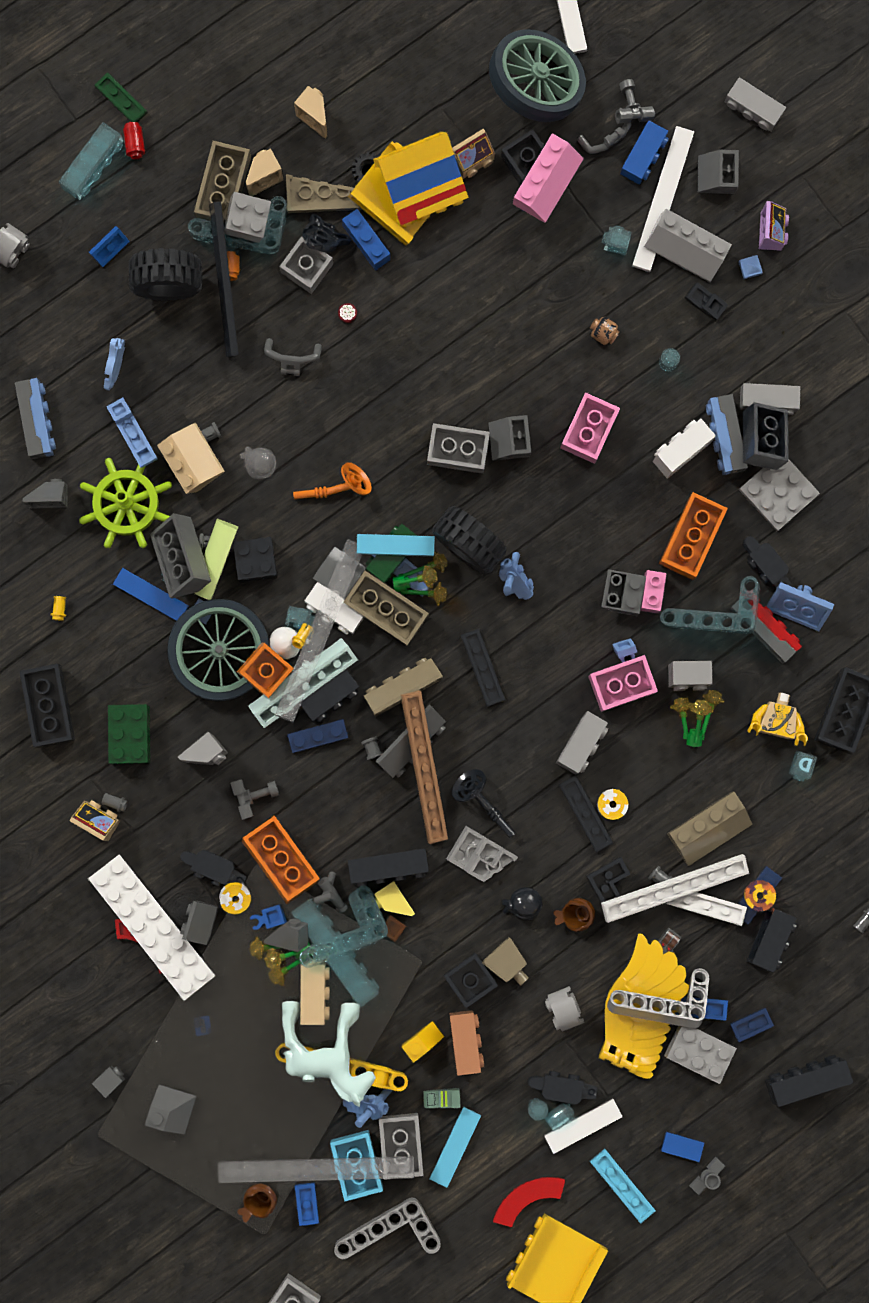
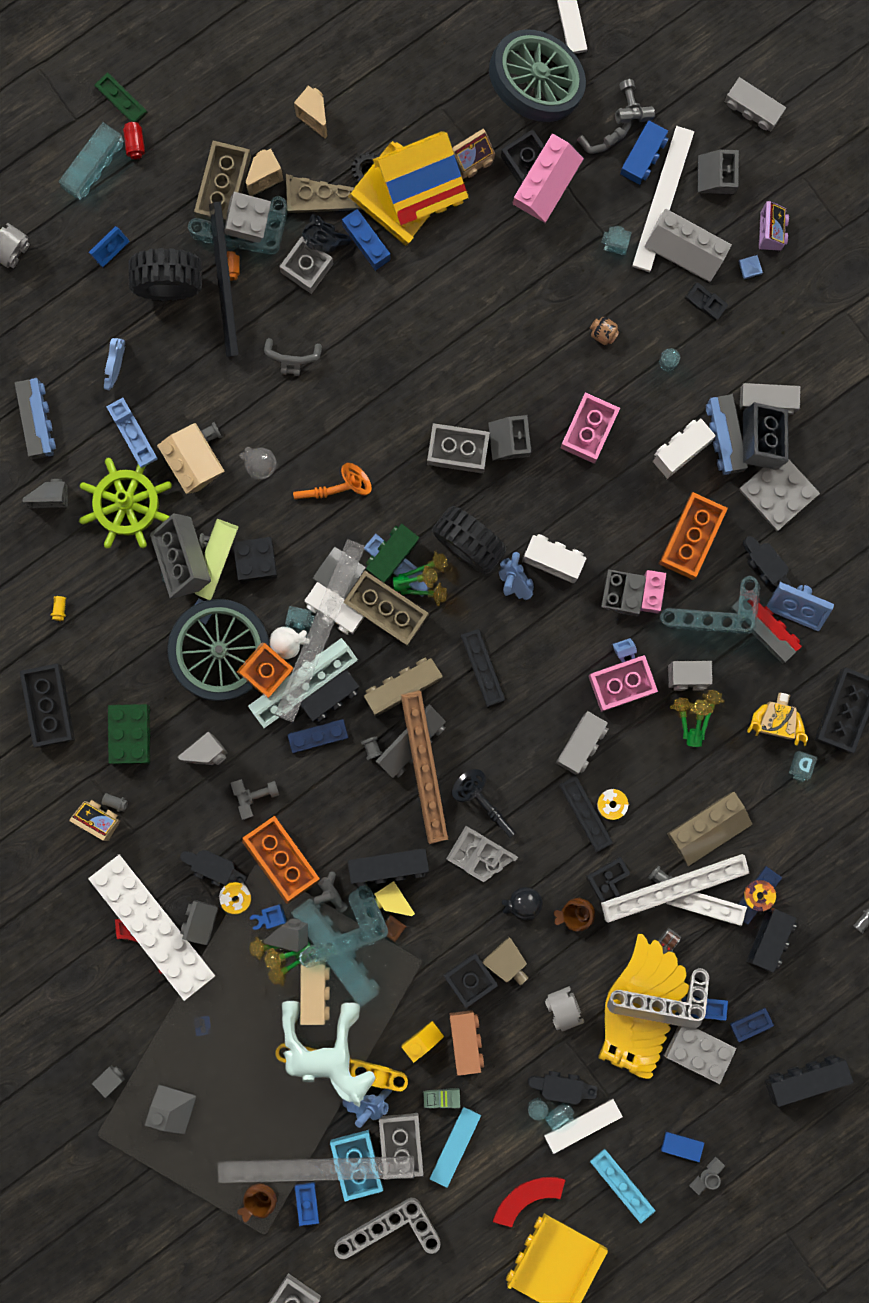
blue tile [113,568,189,621] -> none
yellow pin [292,623,313,649] -> none
tile [338,303,357,323] -> none
medium azure tile [357,534,435,556] -> none
none -> white brick [522,534,586,584]

